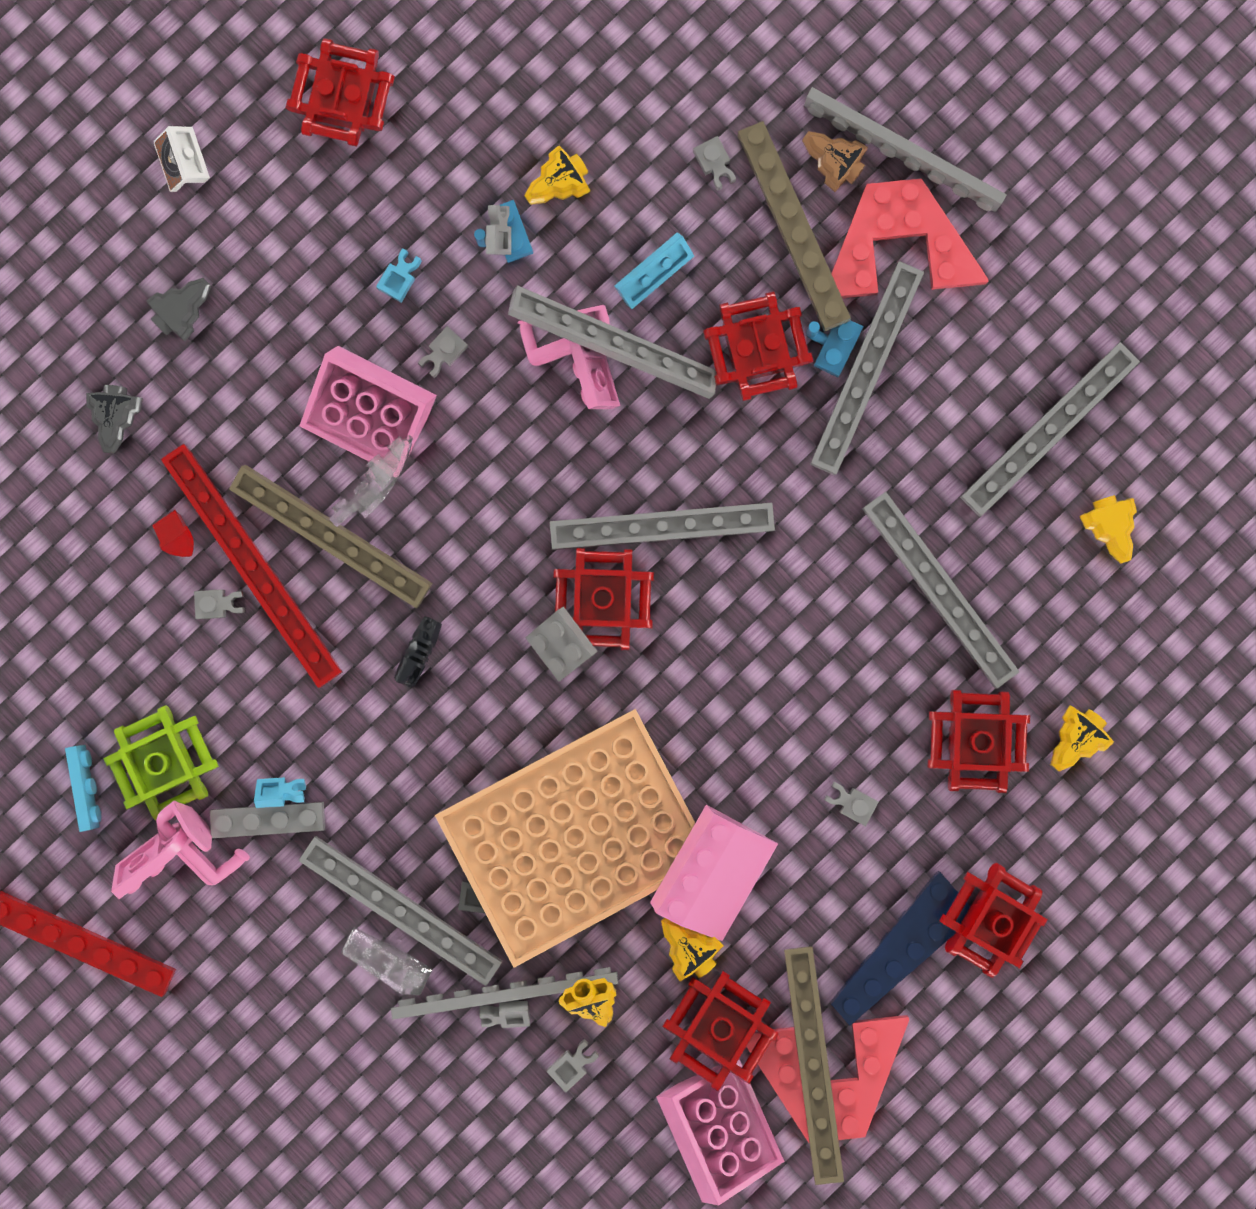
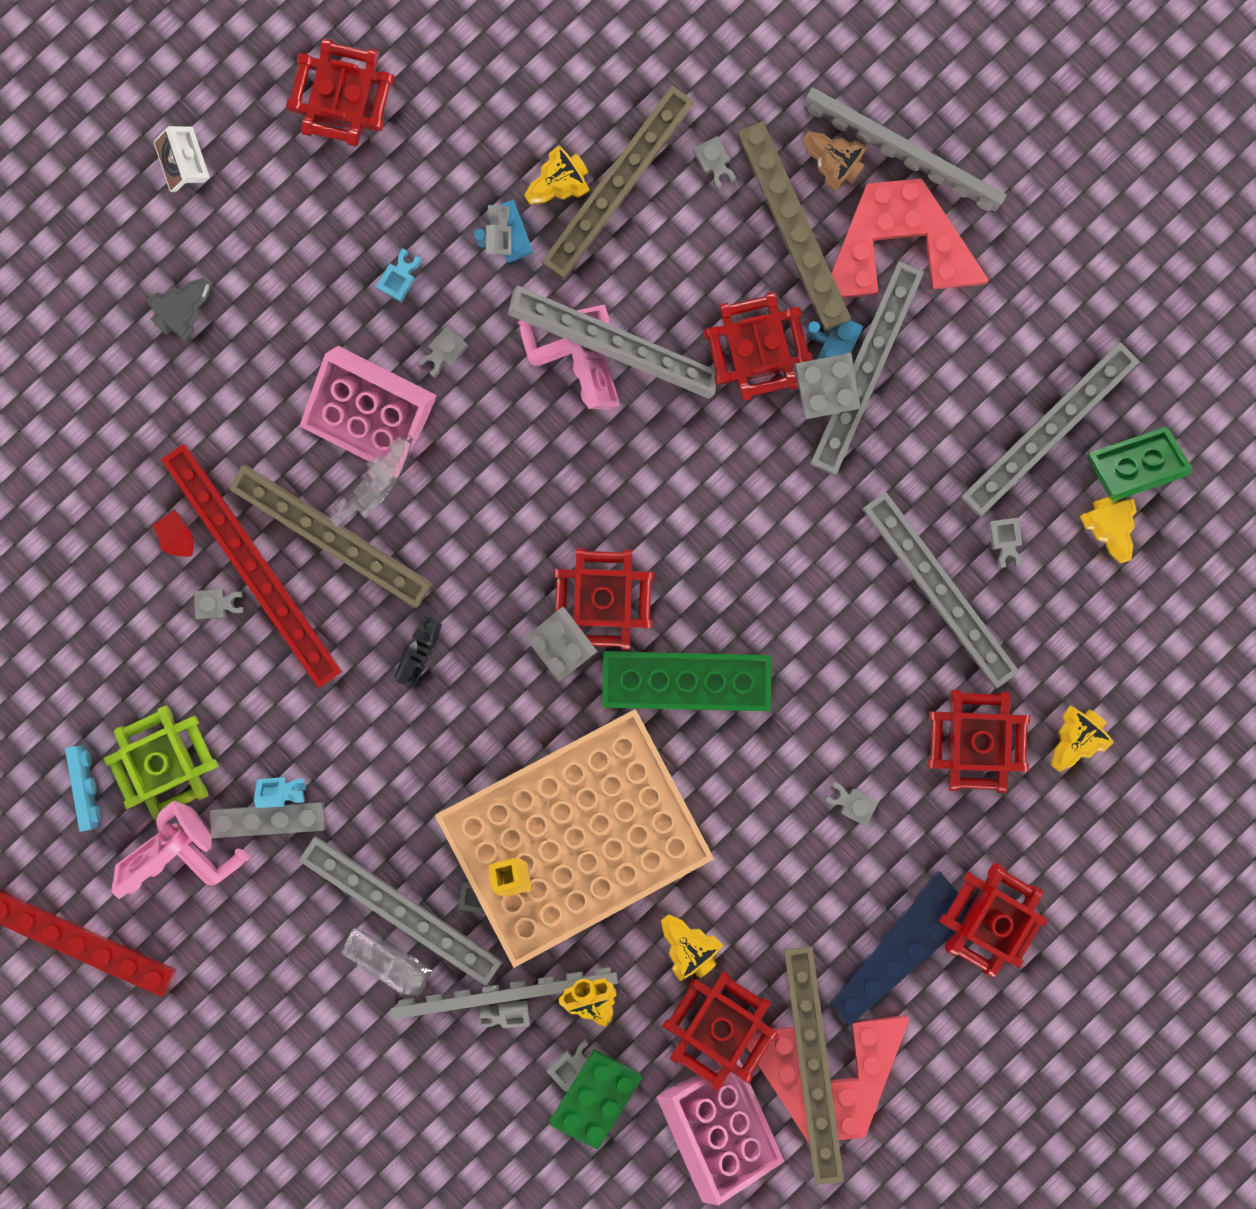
dark grey rock [86,385,143,454] -> none
light grey plate [550,503,775,550] -> none
medium azure plate [614,232,694,309] -> none
bright pink slope [650,805,778,941] -> none
none -> yellow brick [489,858,532,897]
none -> dark tan plate [542,85,694,280]
none -> green plate [549,1049,643,1150]
none -> green plate [602,651,772,711]
none -> light grey plate [795,353,861,419]
none -> light grey plate [988,518,1022,569]
none -> green plate [1088,426,1193,502]

